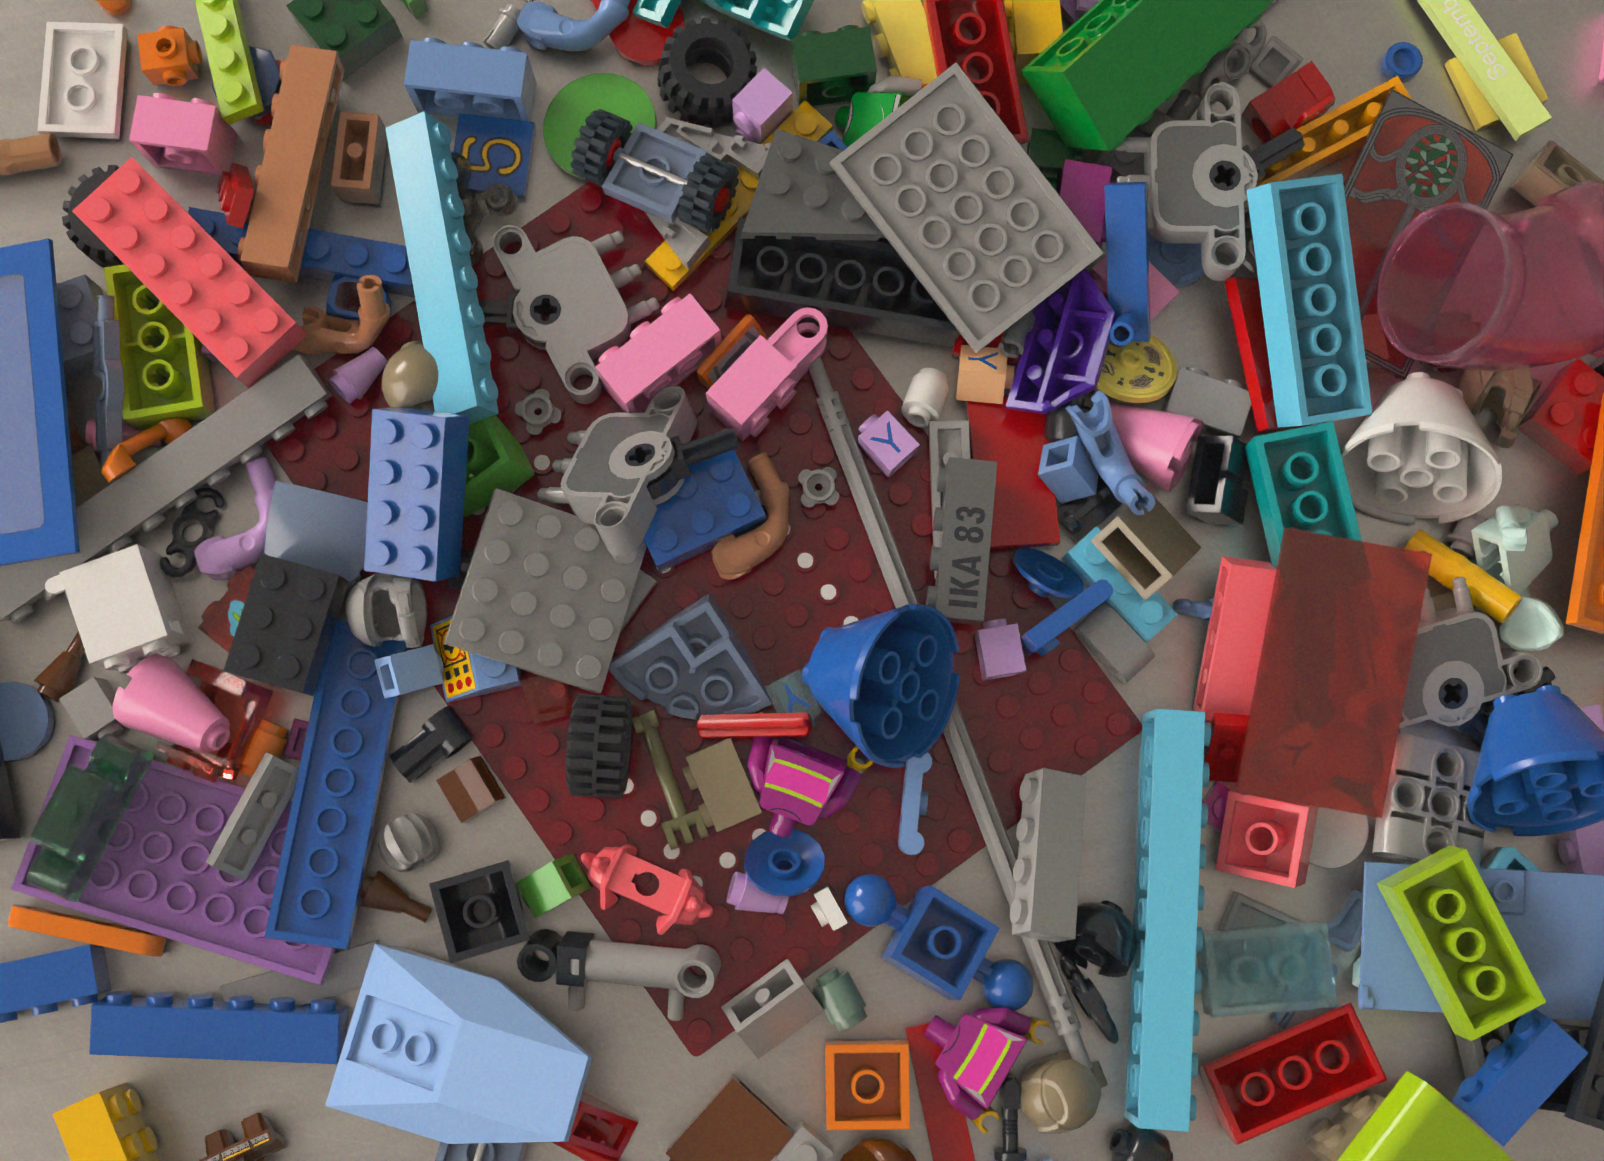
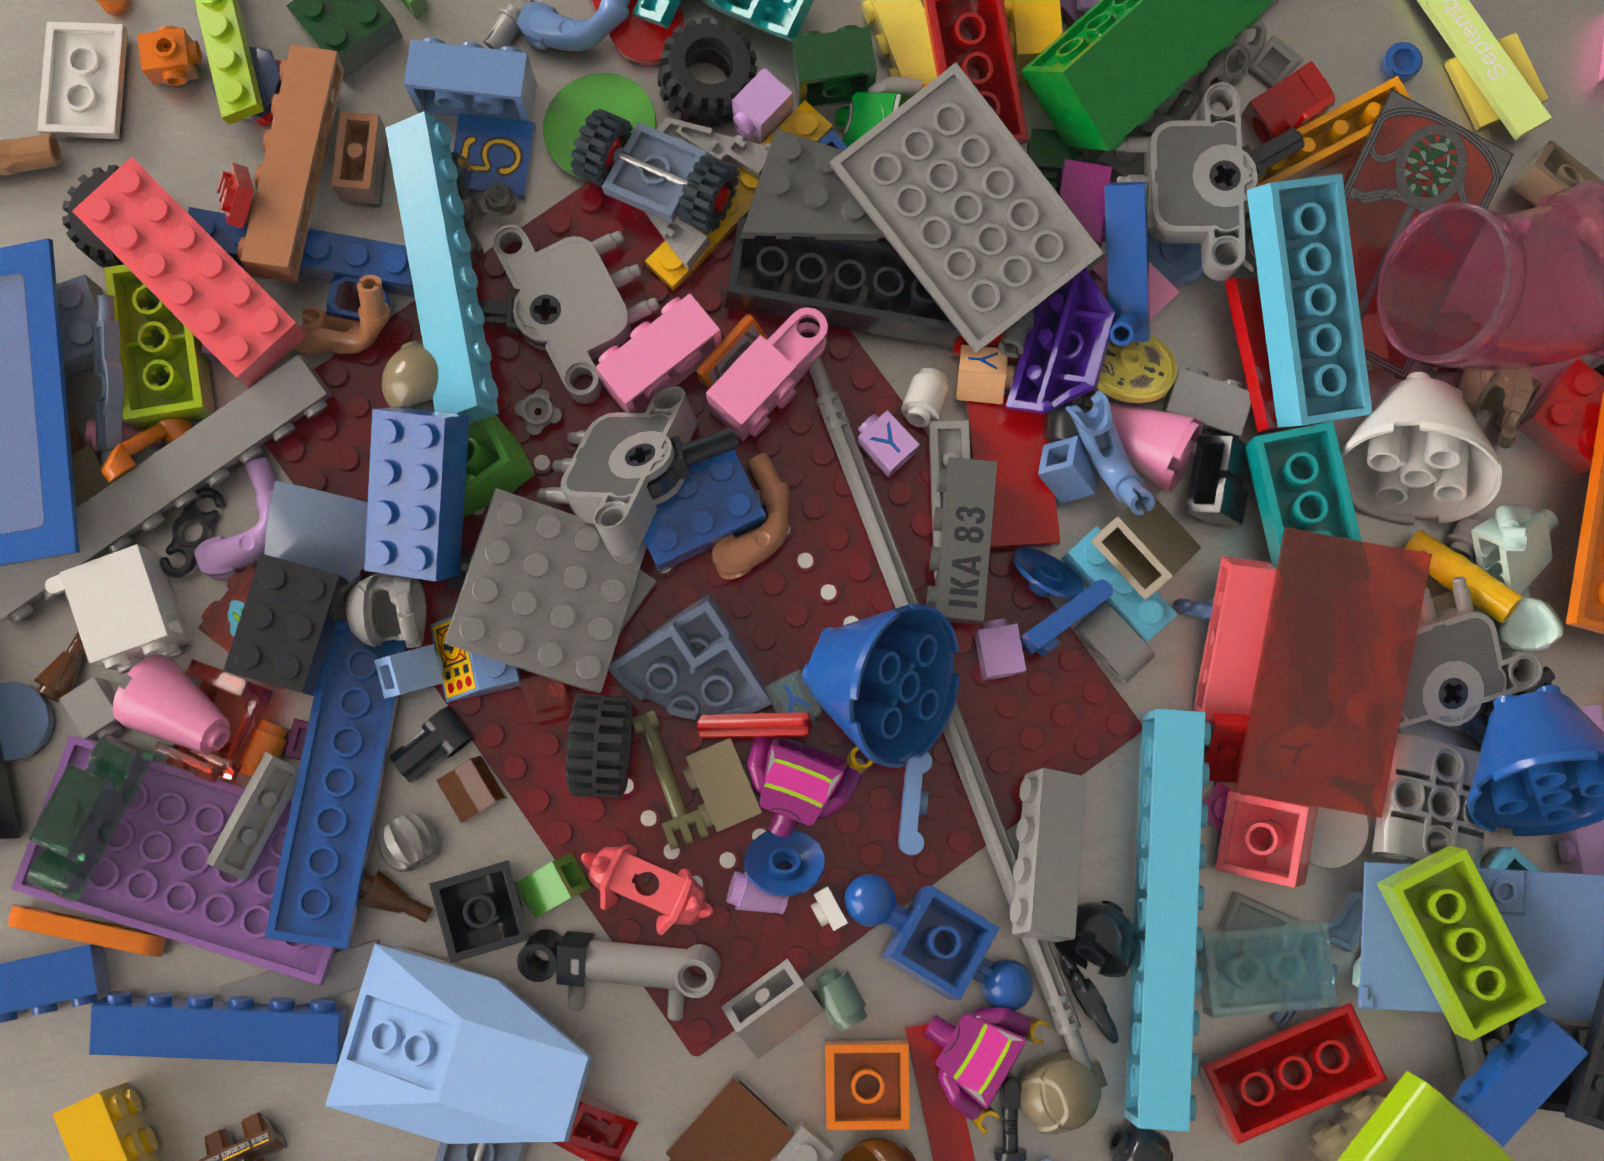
bright pink brick [129,93,237,176] -> none
lavender cone [329,347,388,403] -> none
light grey plate [798,467,839,508] -> none
black hinge [1057,475,1123,543] -> none

